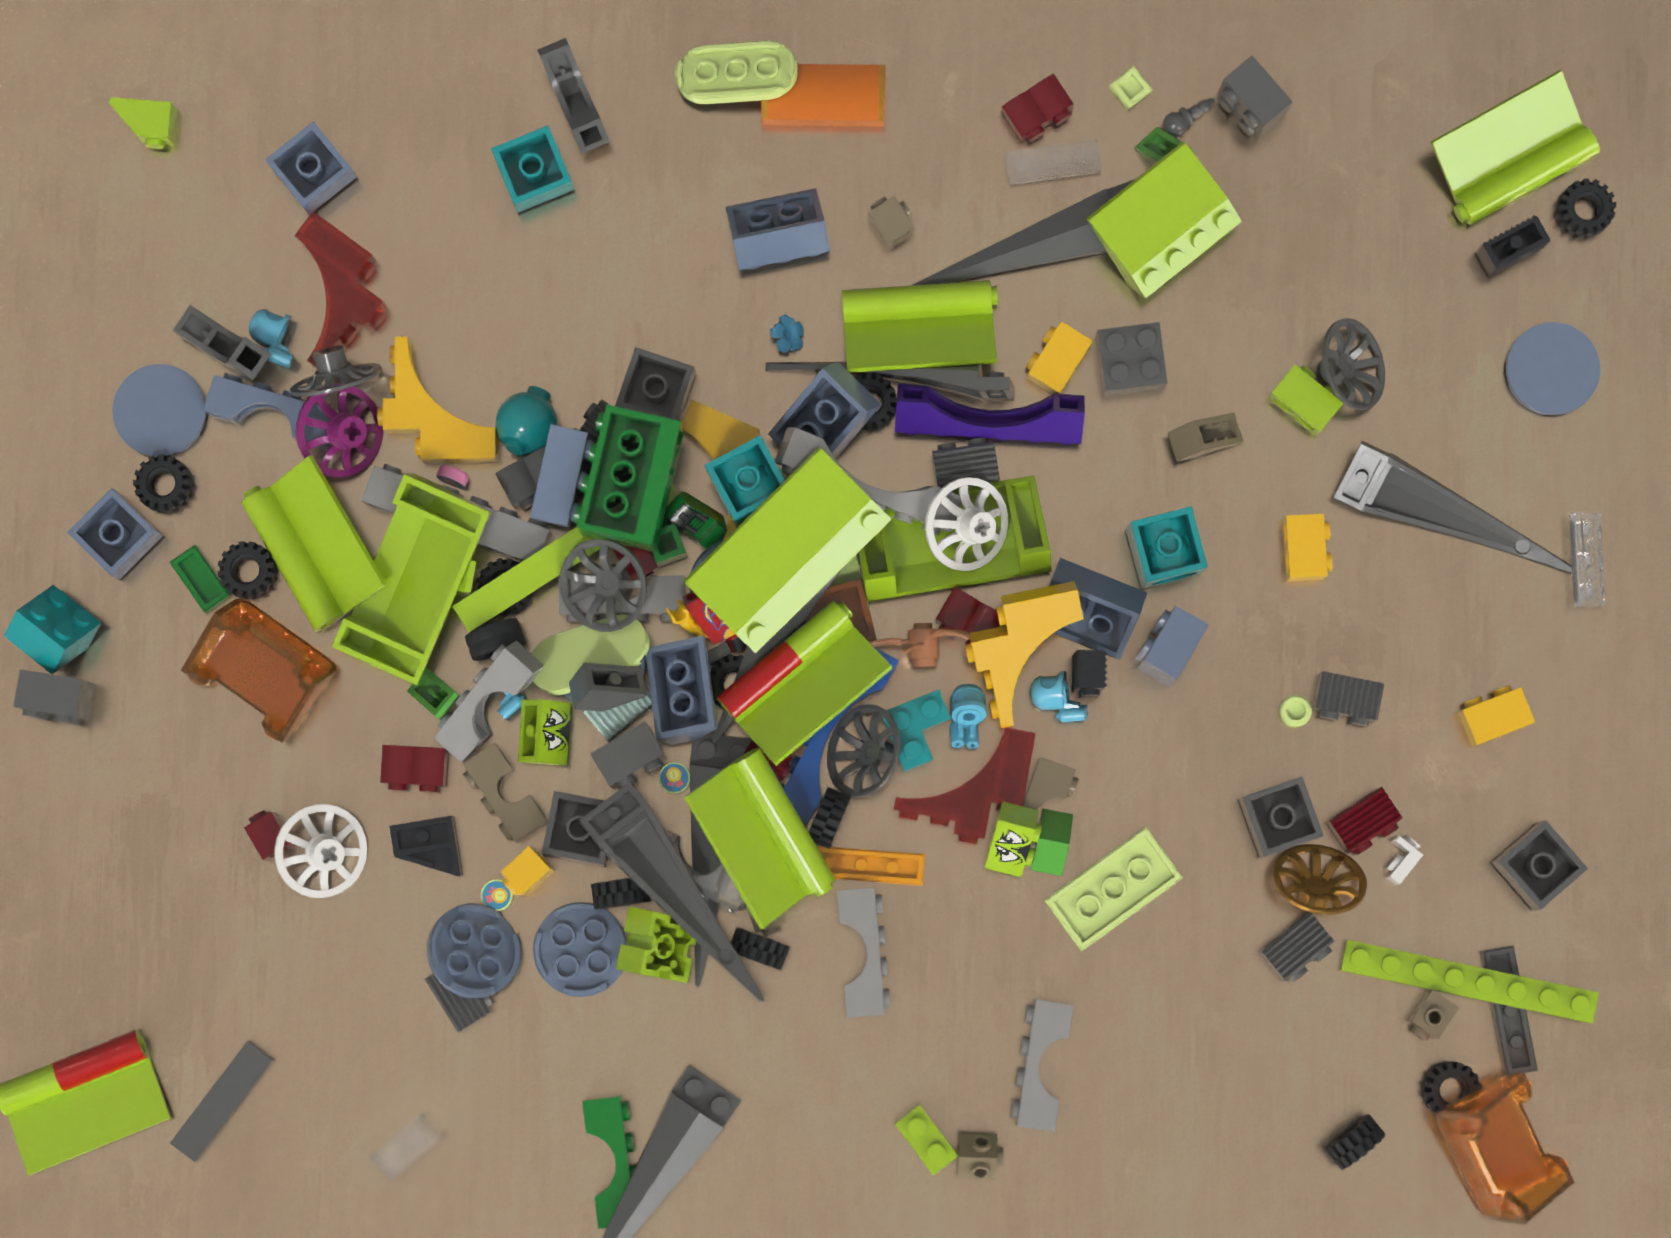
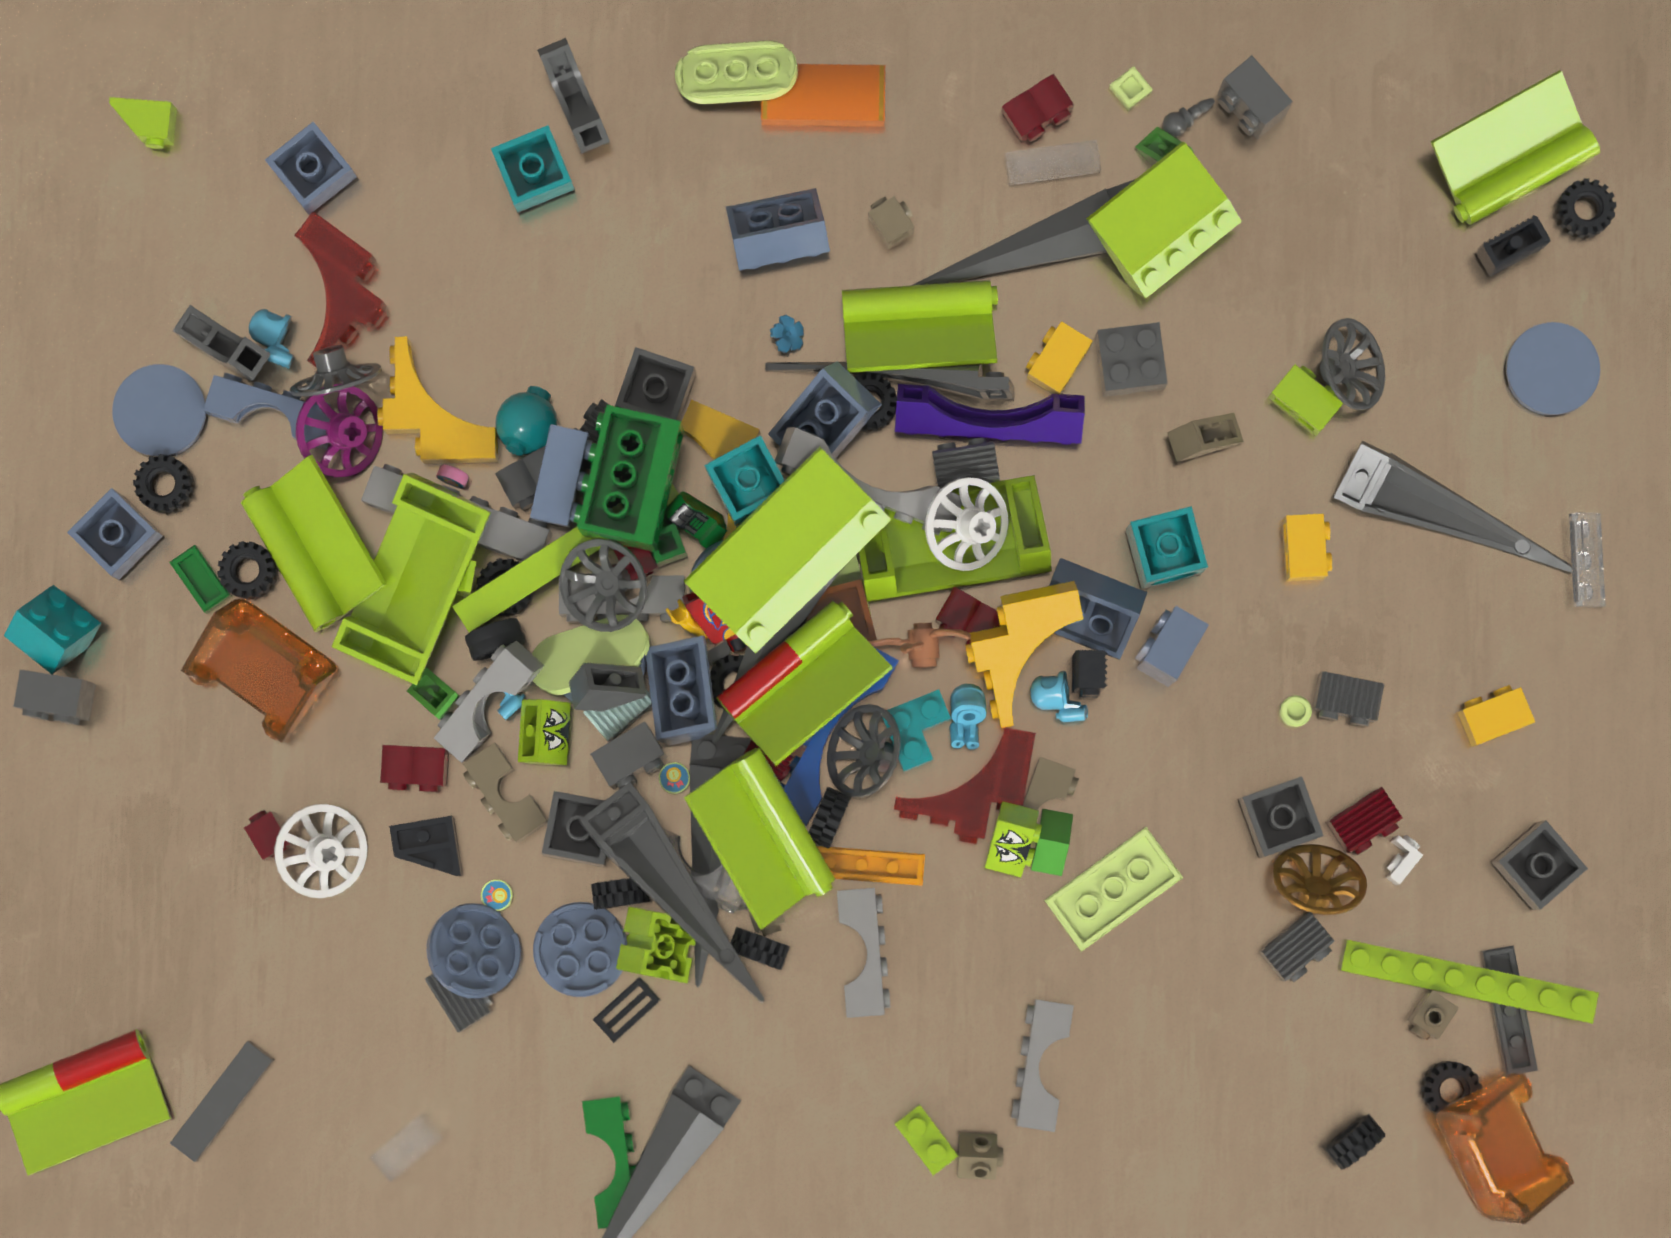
yellow brick [501,846,556,896] -> none
none -> black tile [593,977,661,1043]

